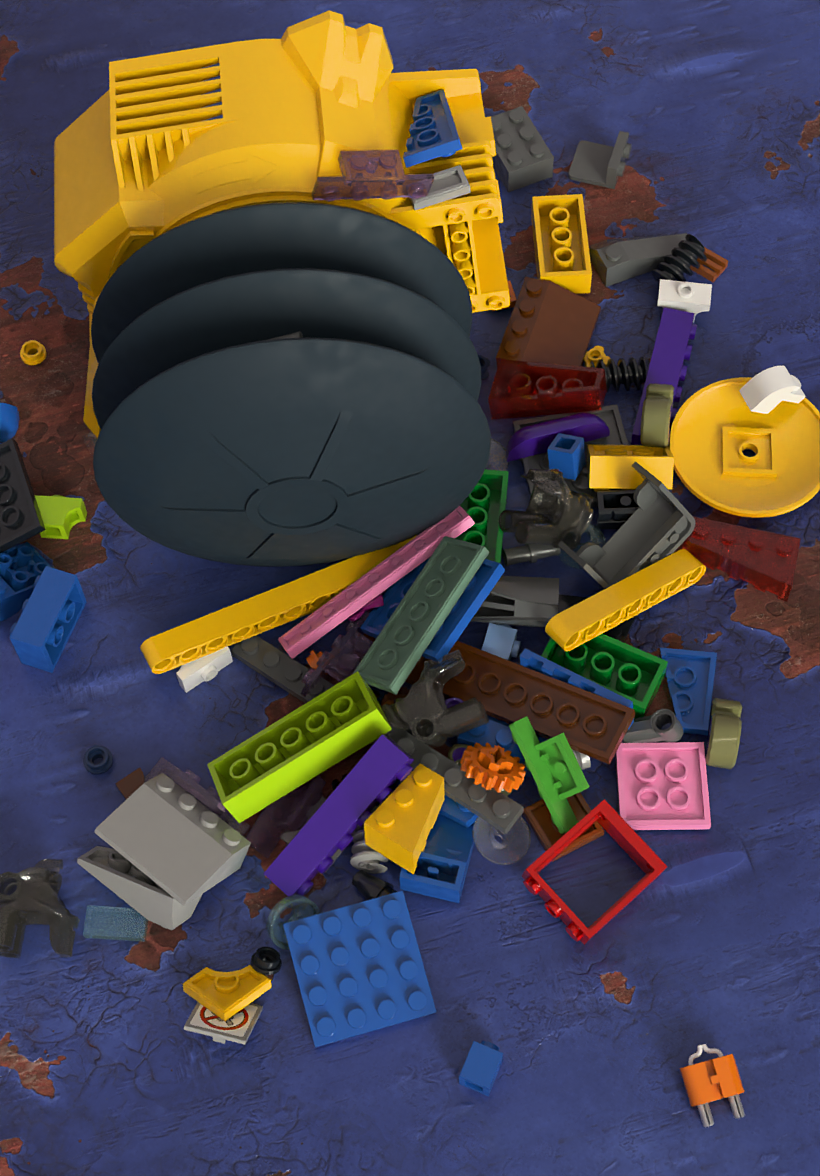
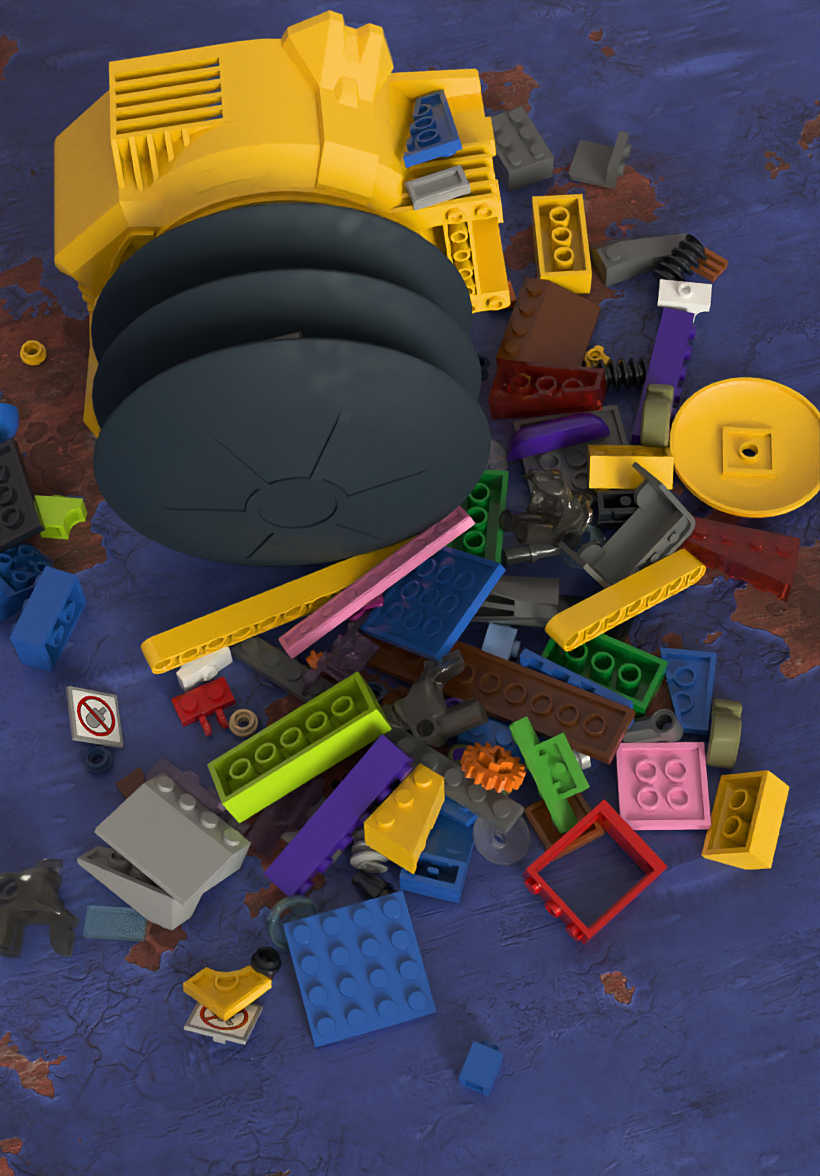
bracket [312,150,435,201] -> none
sand green tile [353,536,490,694] -> none
blue brick [547,433,586,480] -> none
orange piece [680,1044,745,1127] -> none
white brick [739,366,806,414] -> none
none -> piece [66,686,124,748]
none -> red hinge [171,676,236,737]
none -> tan plate [229,709,258,737]
none -> yellow slope [701,770,789,870]

